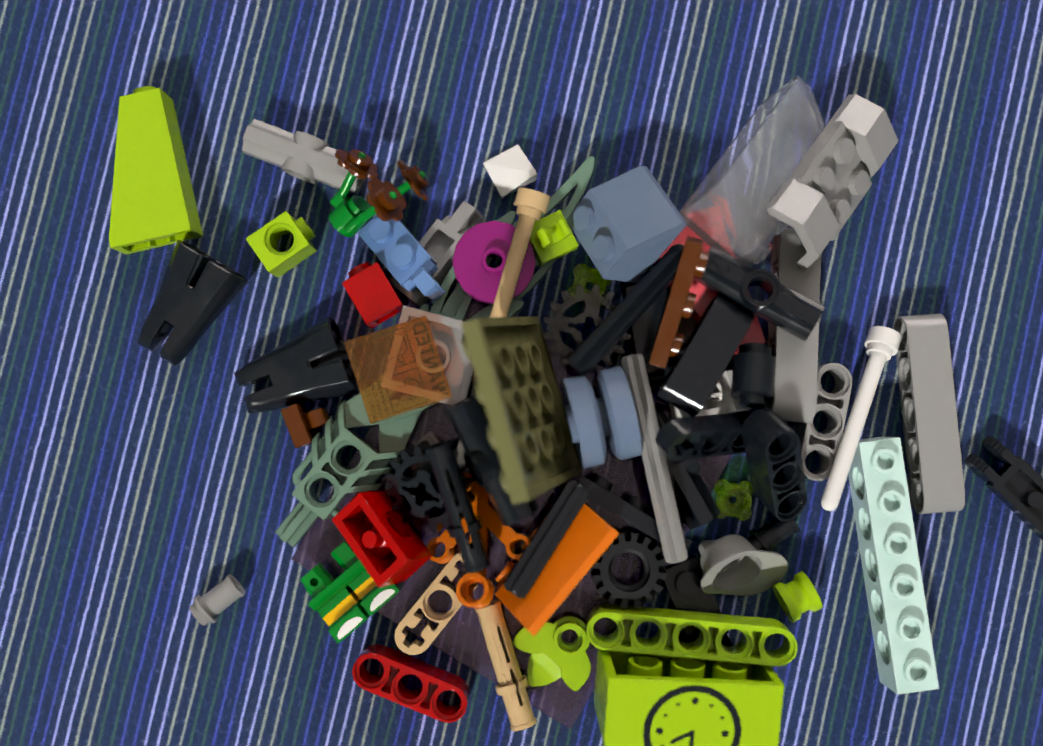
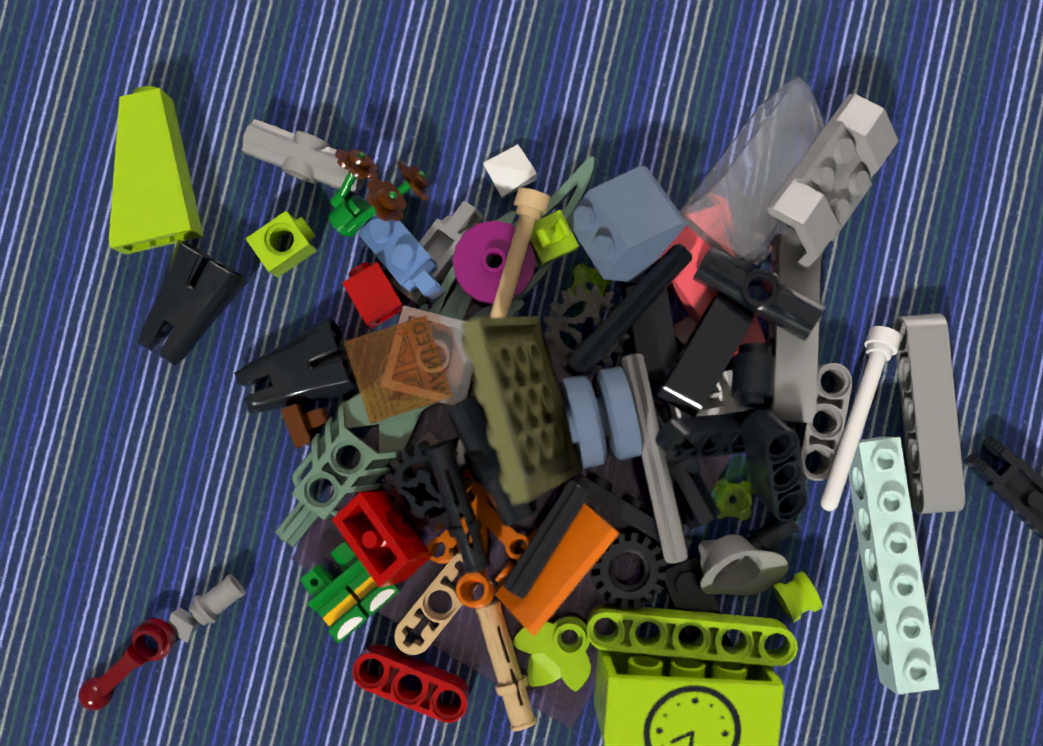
reddish brown plate [649,236,709,368] -> none
none -> dark red piece [78,618,176,711]
none -> light grey piece [168,608,200,643]

